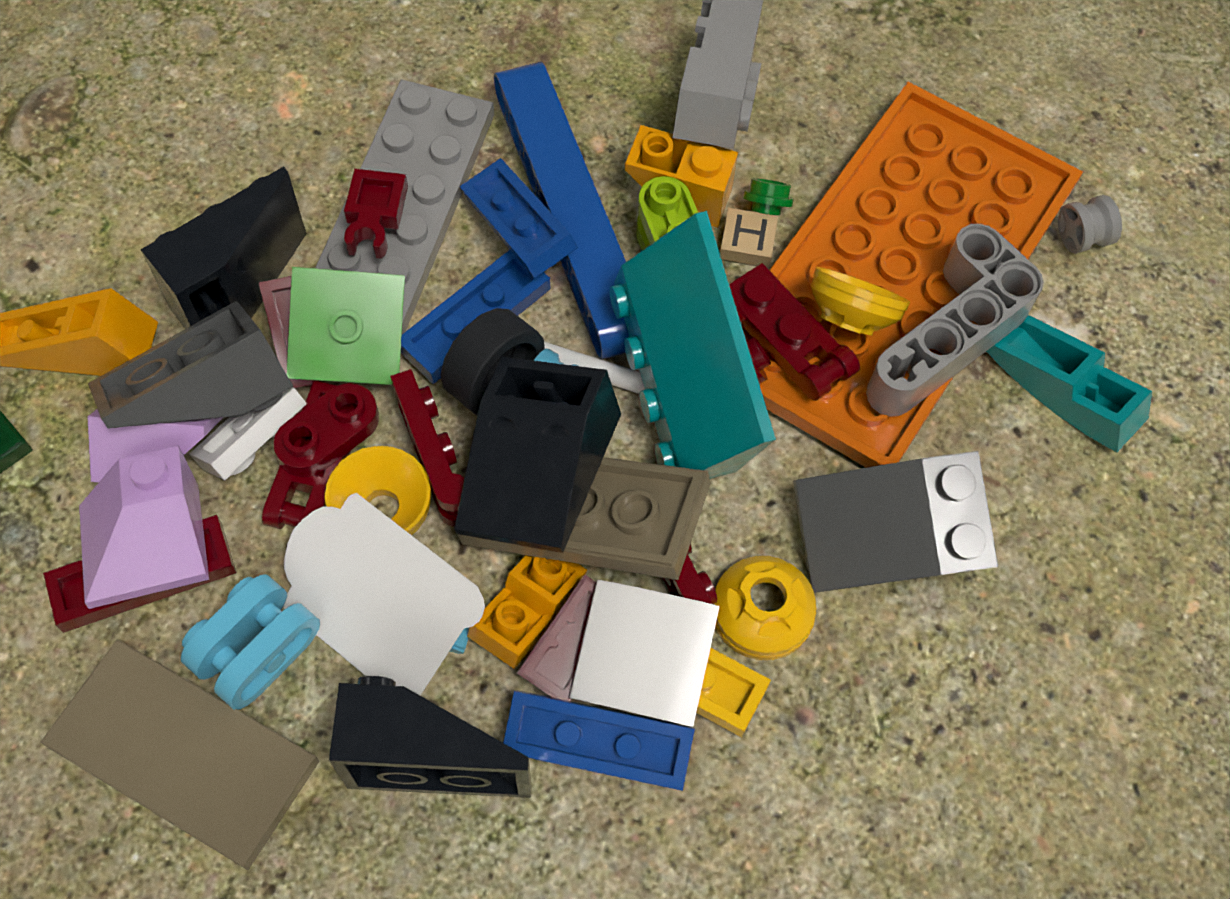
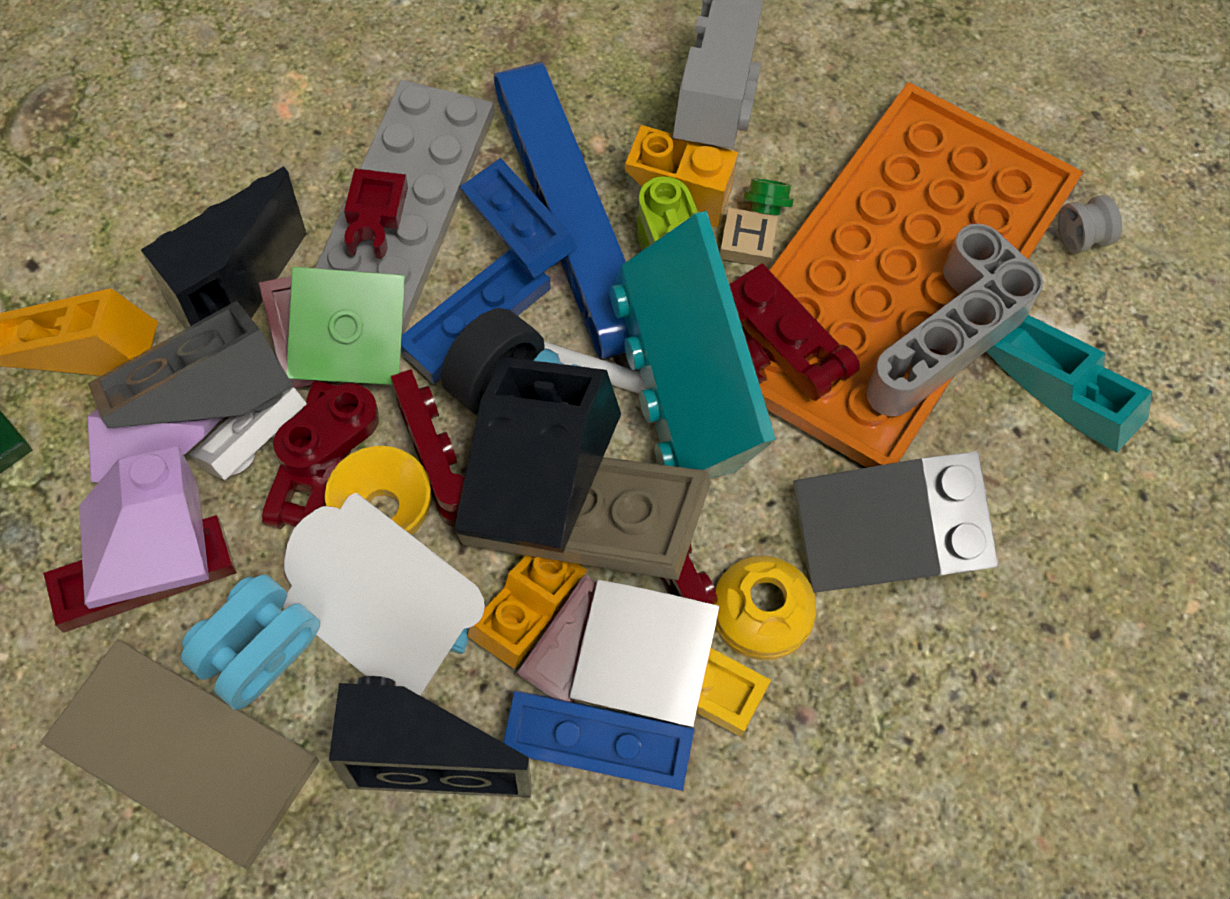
yellow piece [811,267,910,336] -> none

